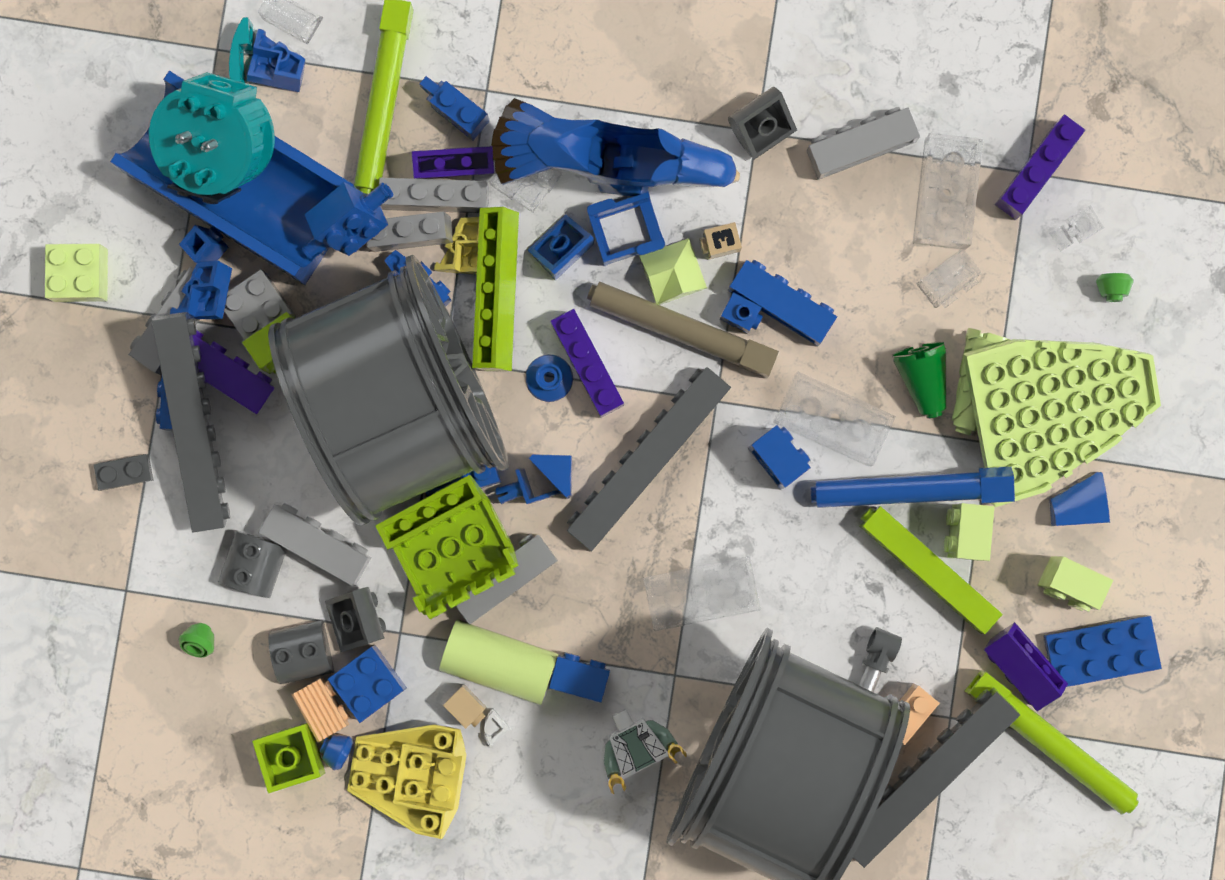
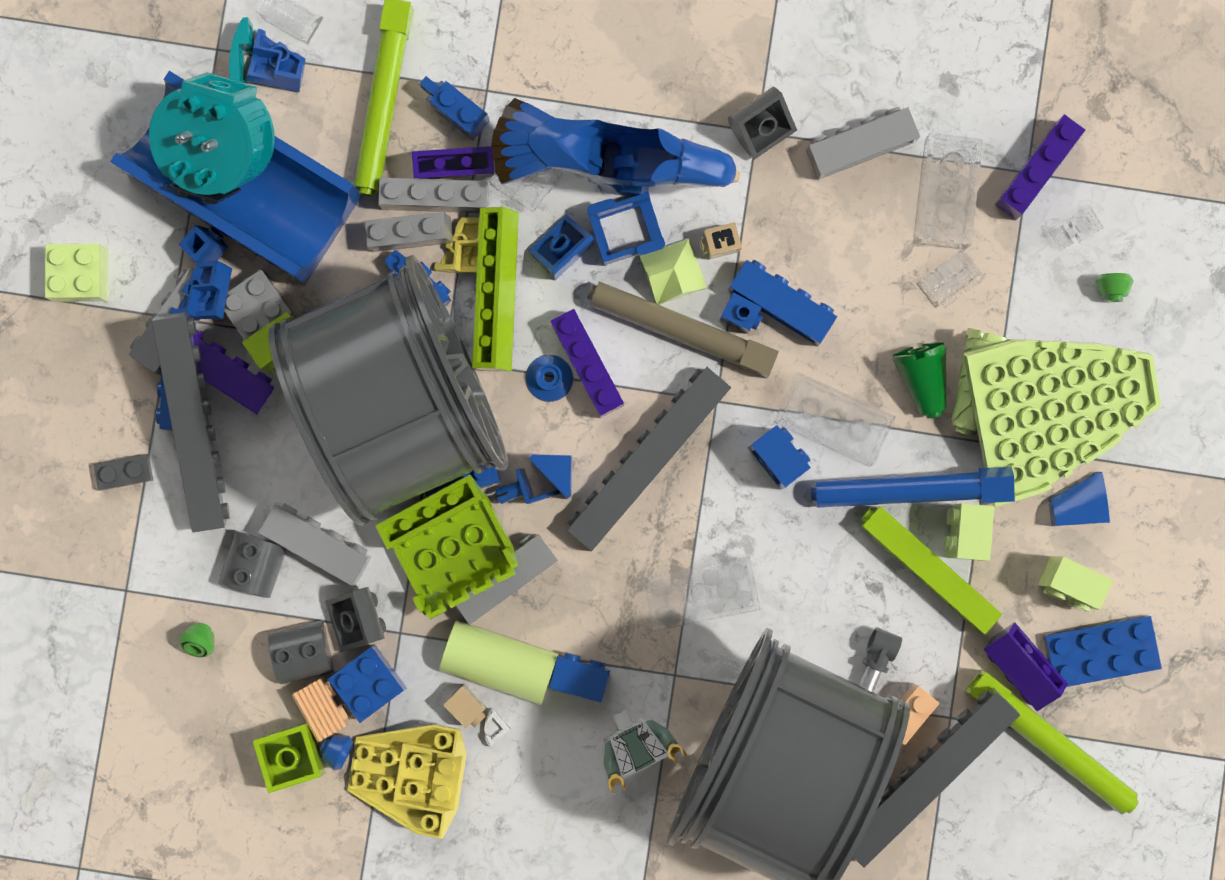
blue brick [302,182,393,260] -> none

